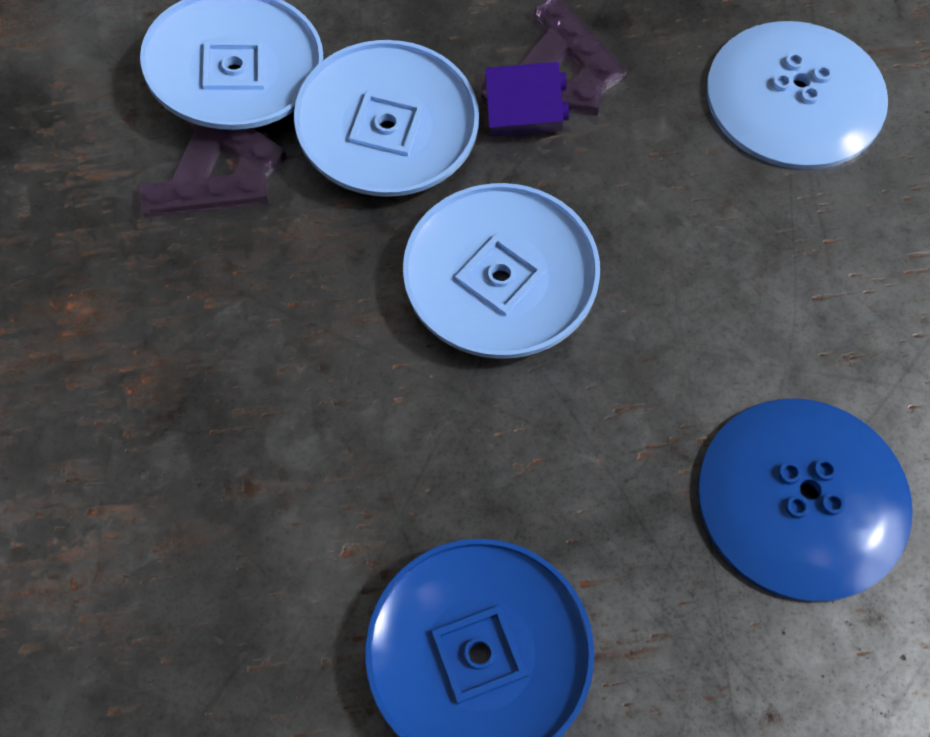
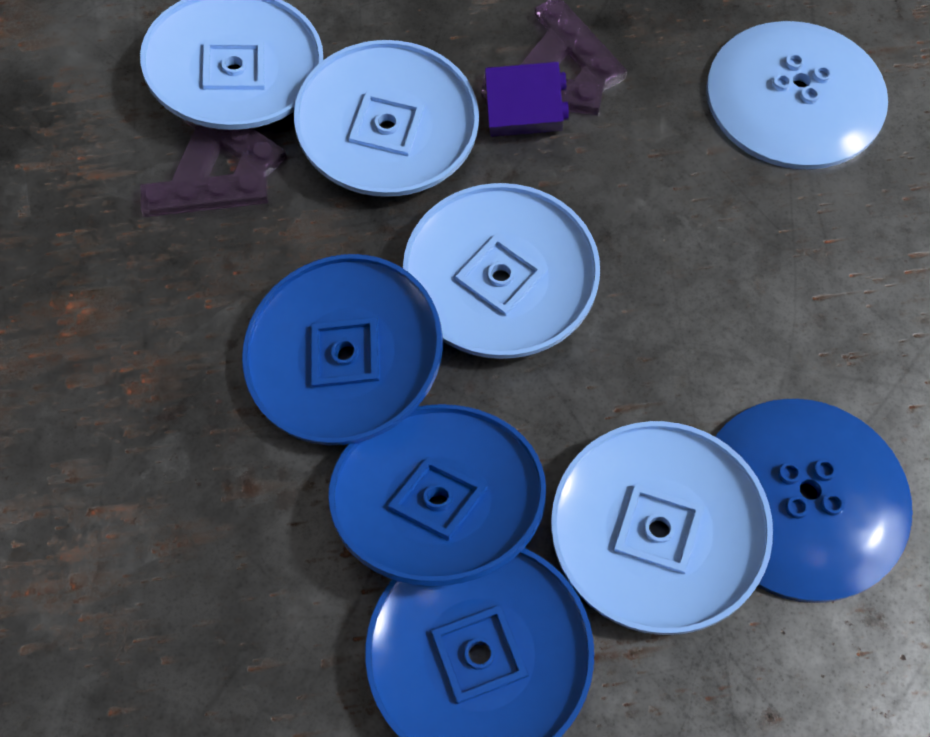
none -> blue dish [242,254,443,445]
none -> blue dish [329,404,546,586]
none -> light blue dish [551,421,773,635]

